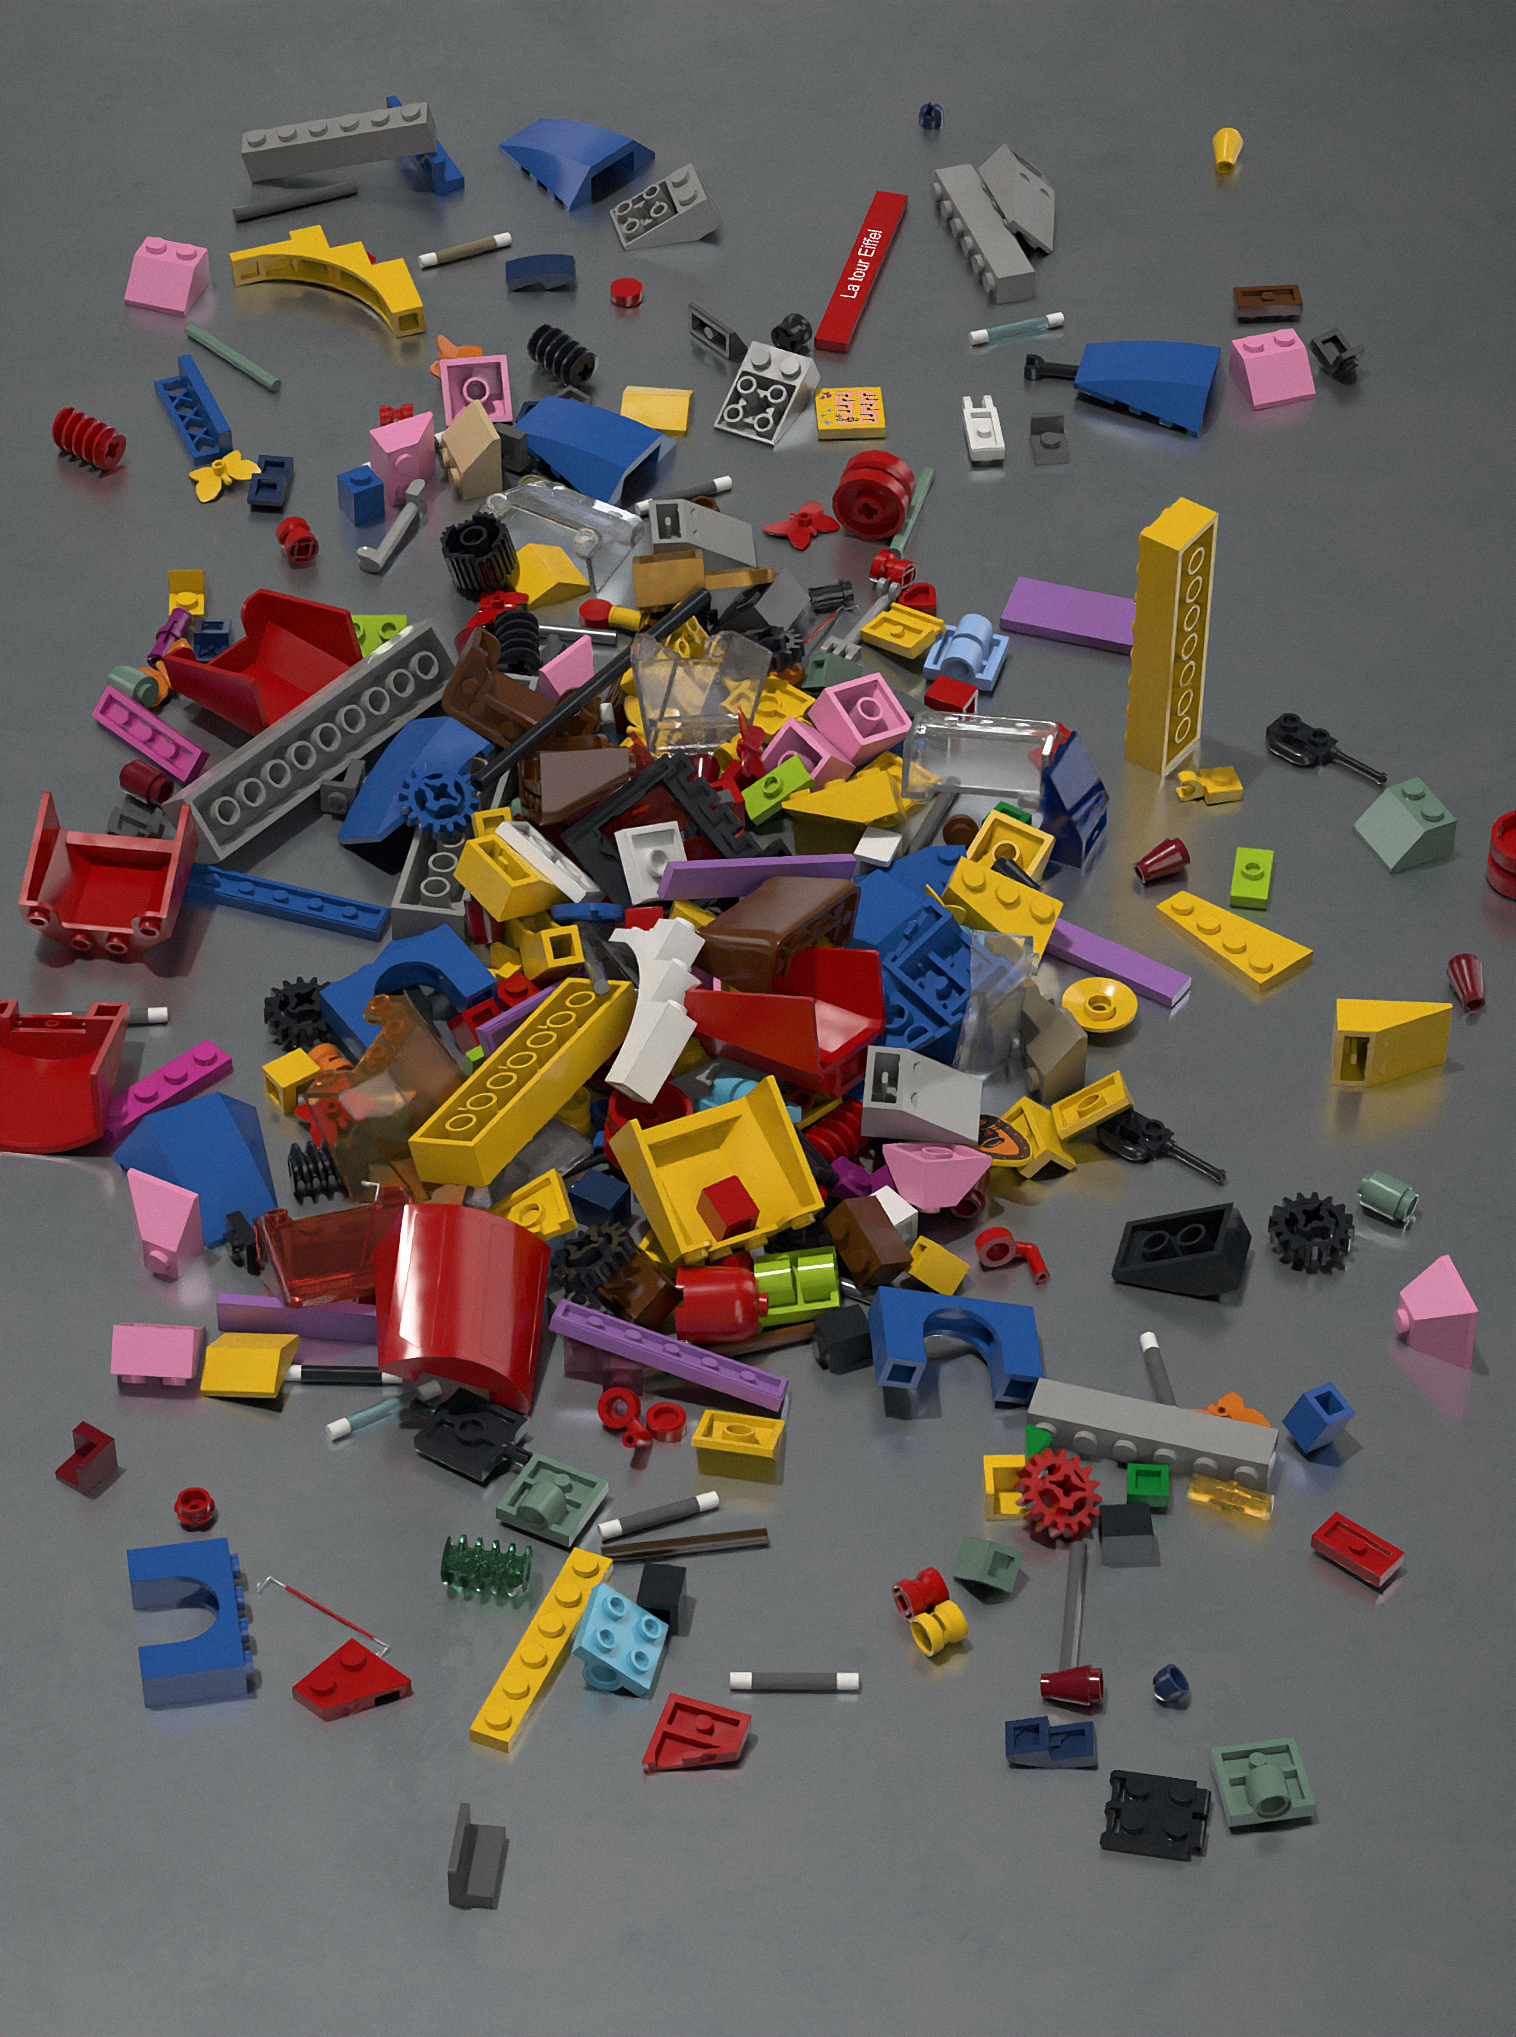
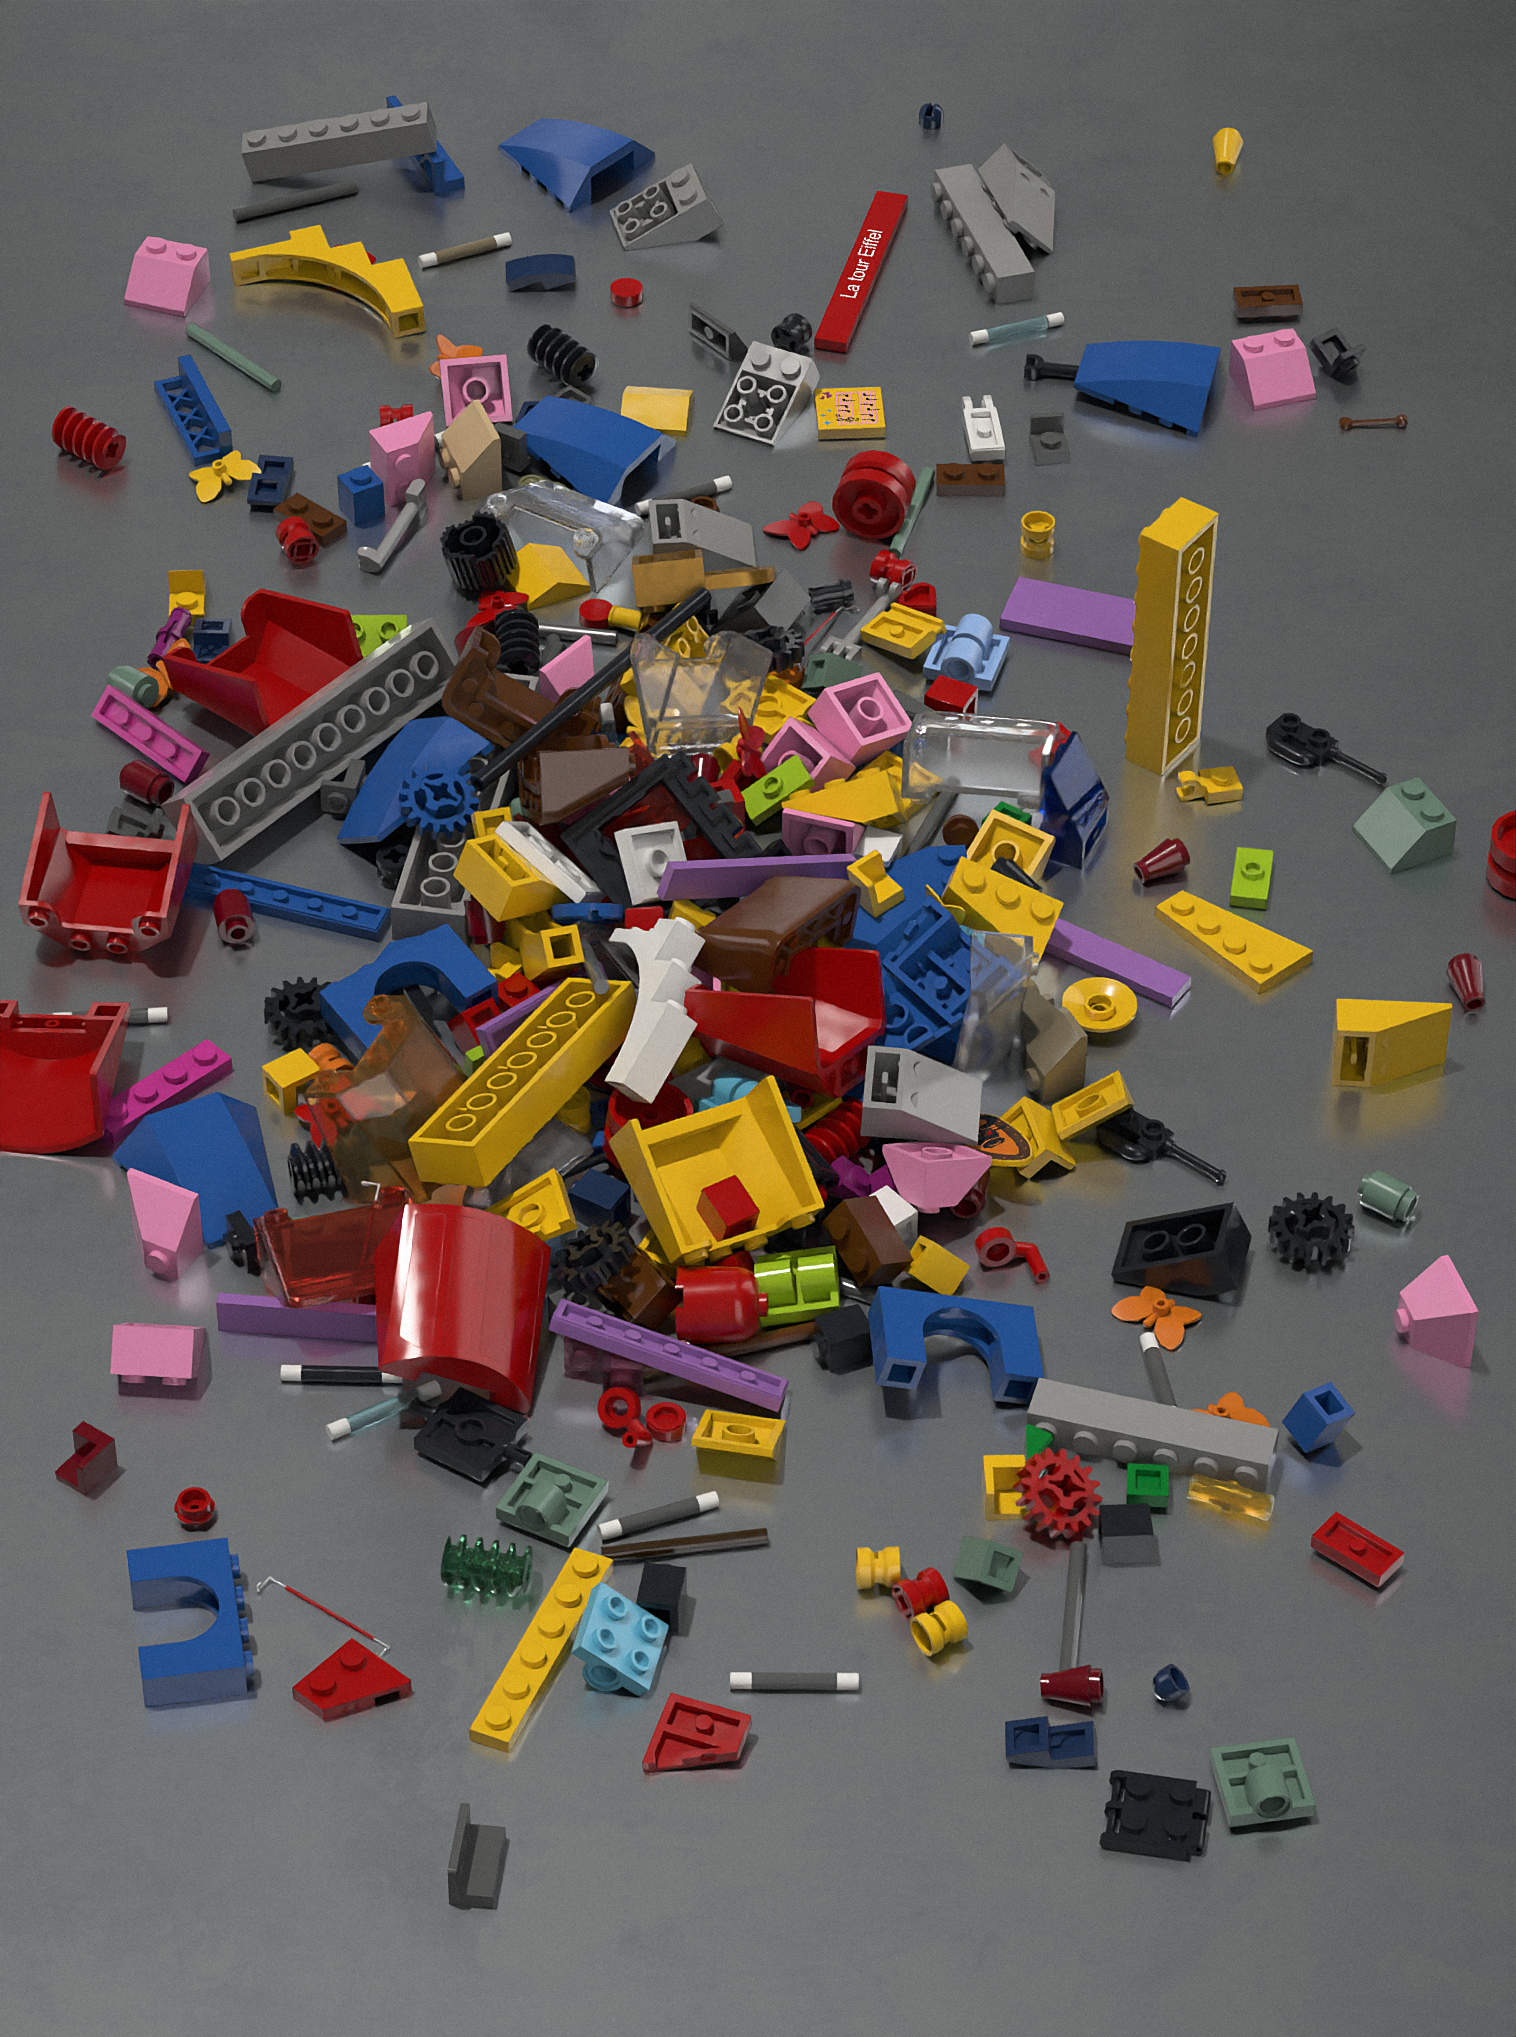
yellow slope [199,1332,301,1398] -> none
none -> dark red brick [213,888,255,943]
none -> reddish brown plate [273,493,347,548]
none -> black wheel [376,844,410,890]
none -> bright pink slope [782,808,866,856]
none -> yellow panel [846,850,905,918]
none -> yellow wheel [856,1546,900,1589]
none -> reddish brown plate [936,463,1005,496]
none -> yellow wheel [1020,511,1056,559]
none -> orange piece [1111,1286,1202,1351]
none -> reddish brown hinge [1338,414,1409,431]

